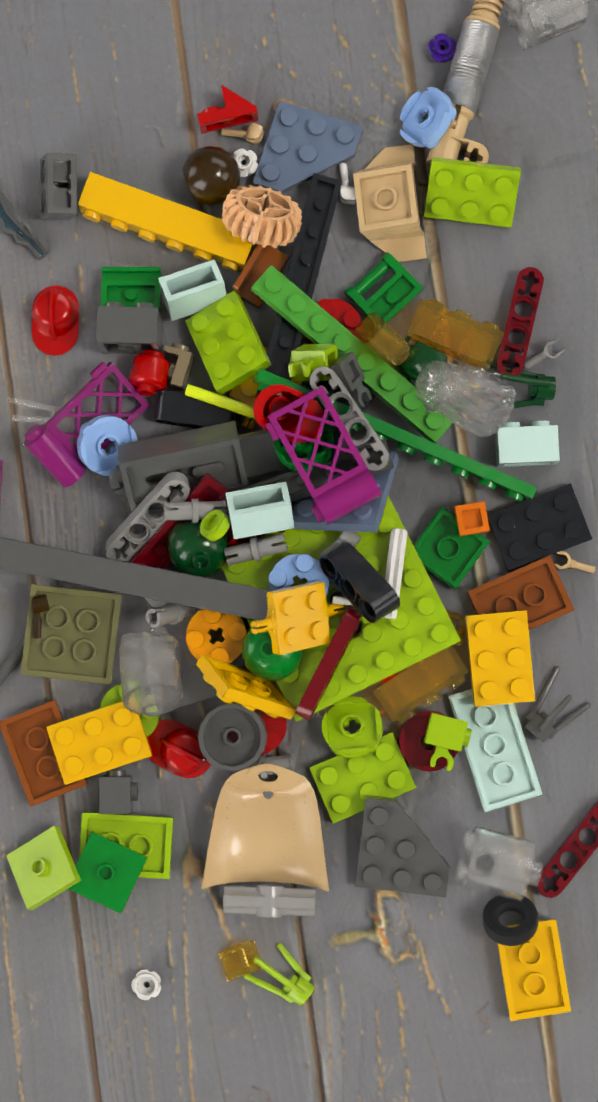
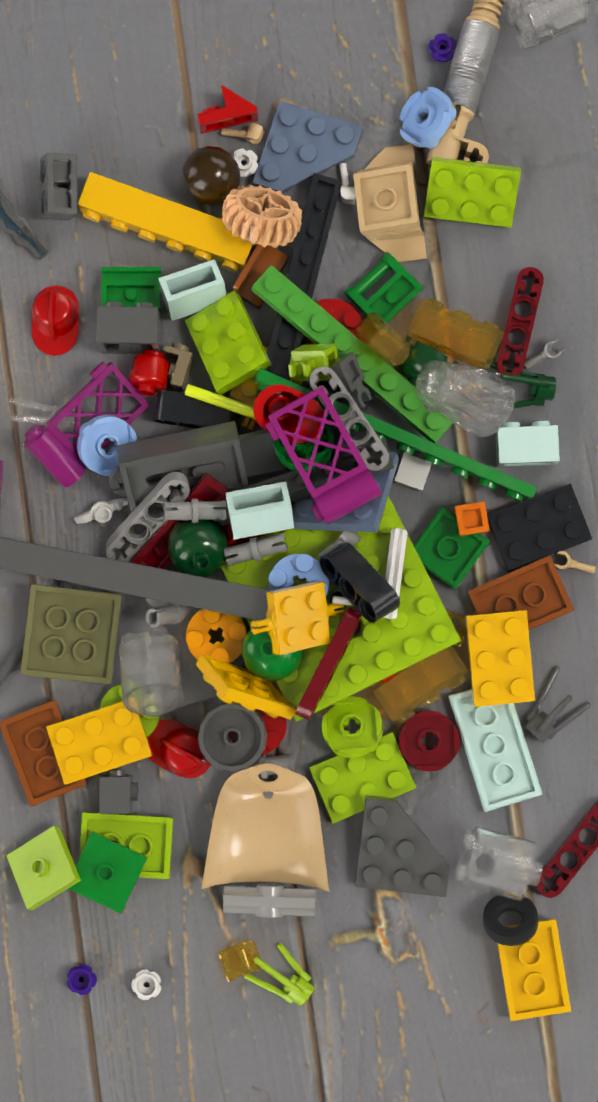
dark brown hand [31,594,50,639] -> none
lime tile [200,509,230,541] -> none
lime brick [424,713,472,771] -> none
none -> dark purple plate [67,964,97,995]
none -> white piece [73,498,129,524]
none -> white tile [394,453,431,492]

